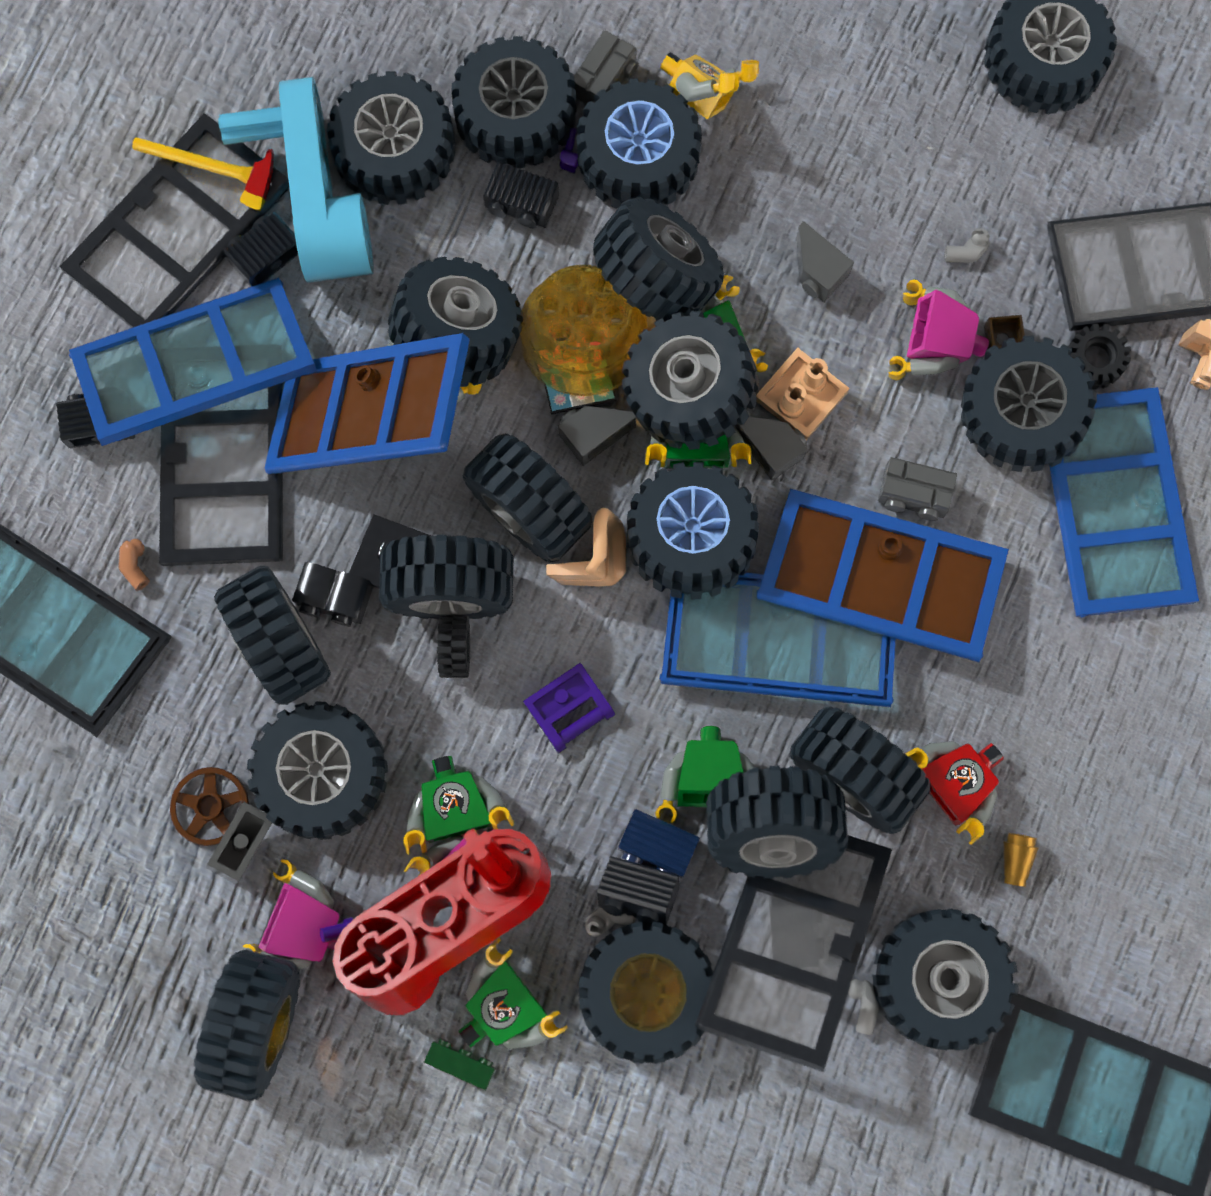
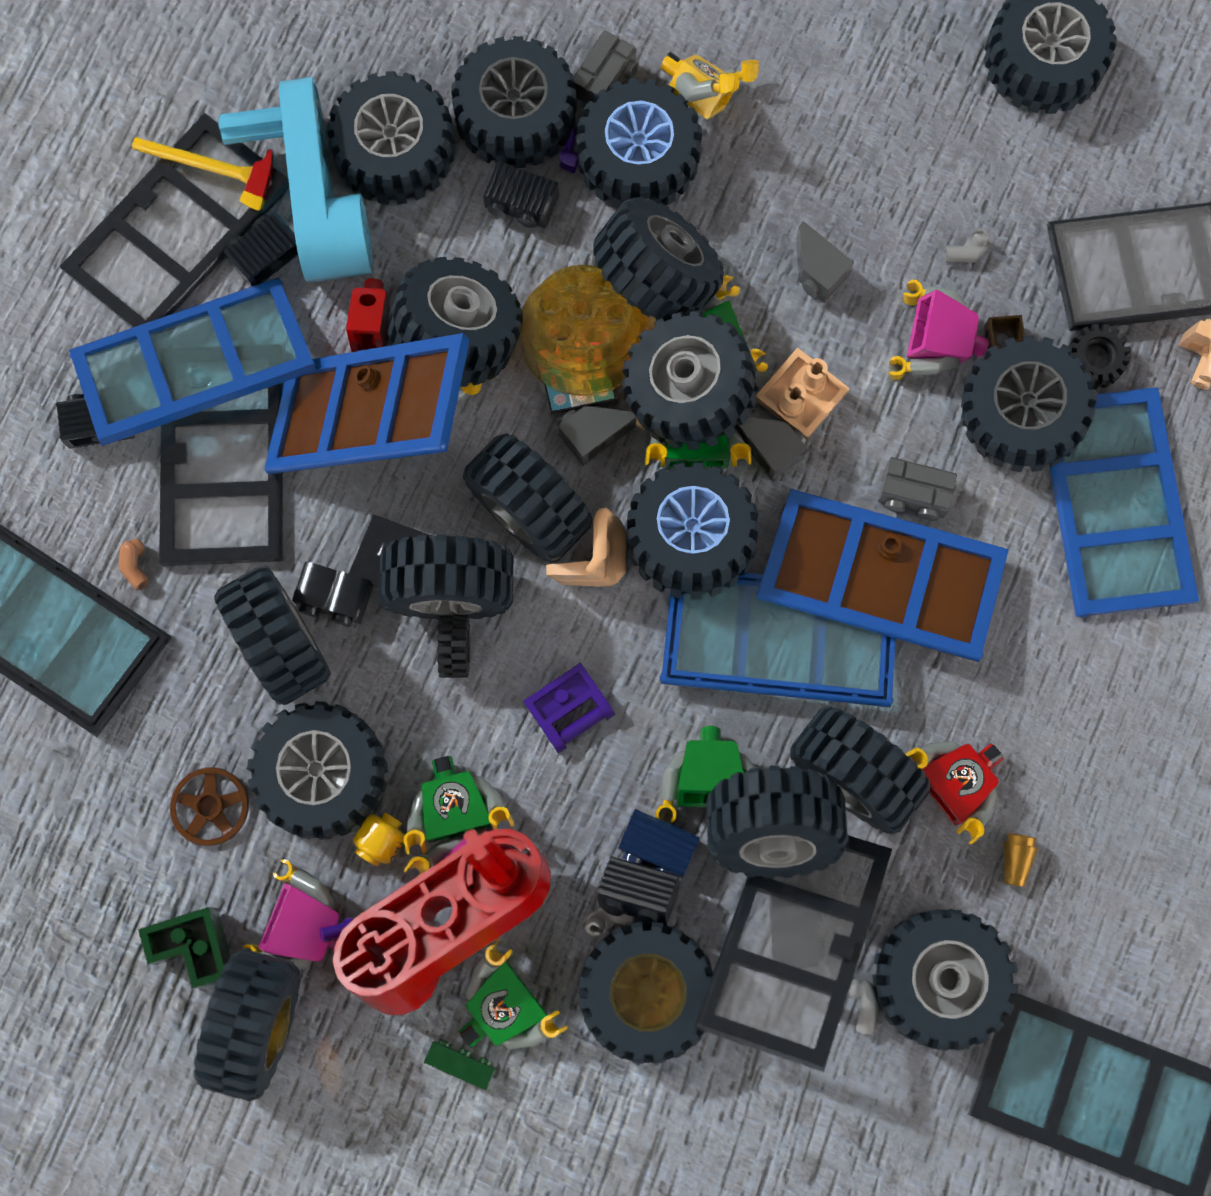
dark grey slope [206,801,272,885] -> none
none -> dark green brick [138,907,231,989]
none -> red torso [346,278,391,352]
none -> yellow head [353,812,405,867]

